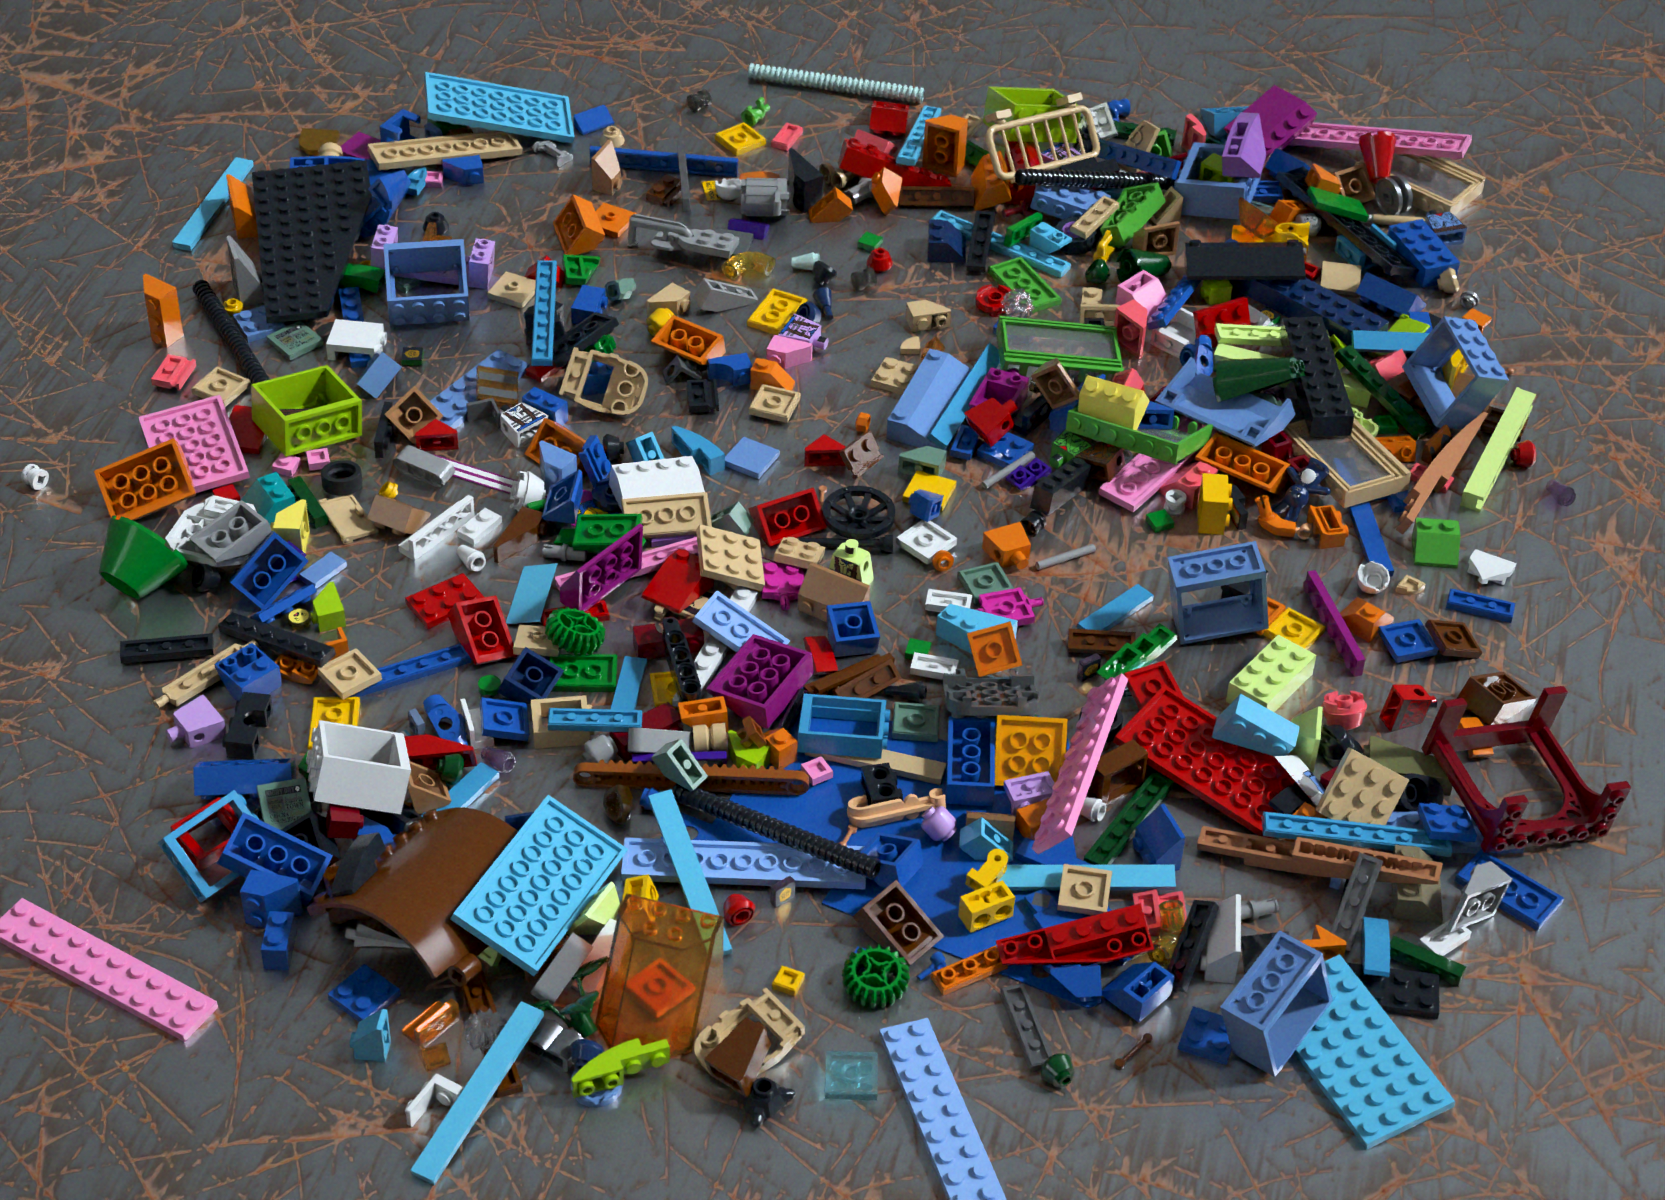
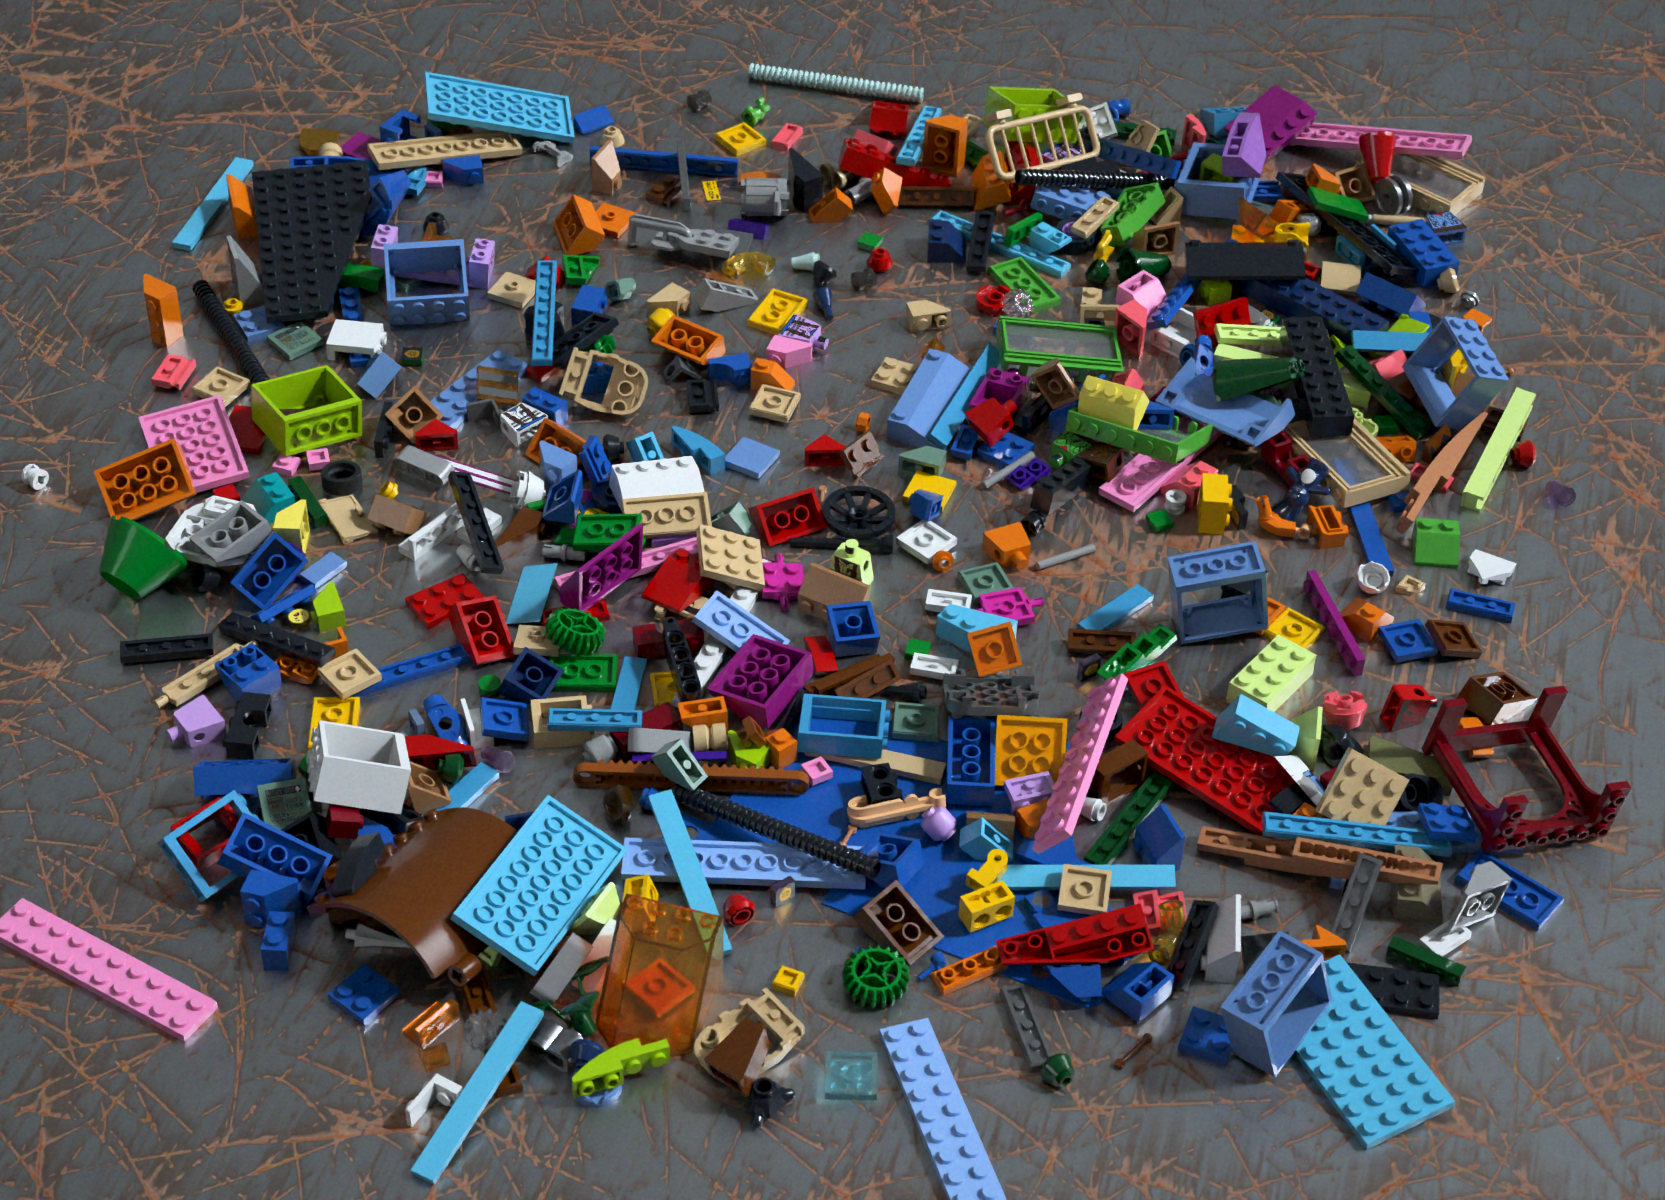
medium azure slope [350,1009,391,1062] -> none
white hair [715,178,741,201] -> none
tan plate [773,537,825,569] -> none
dark blue cone [796,301,821,323] -> none
tan tile [900,336,920,355] -> none
orange slope [1195,432,1290,494] -> none
blue slope [1264,148,1310,179] -> none
dark azure slope [1360,917,1390,977] -> none
none -> black plate [448,471,504,574]

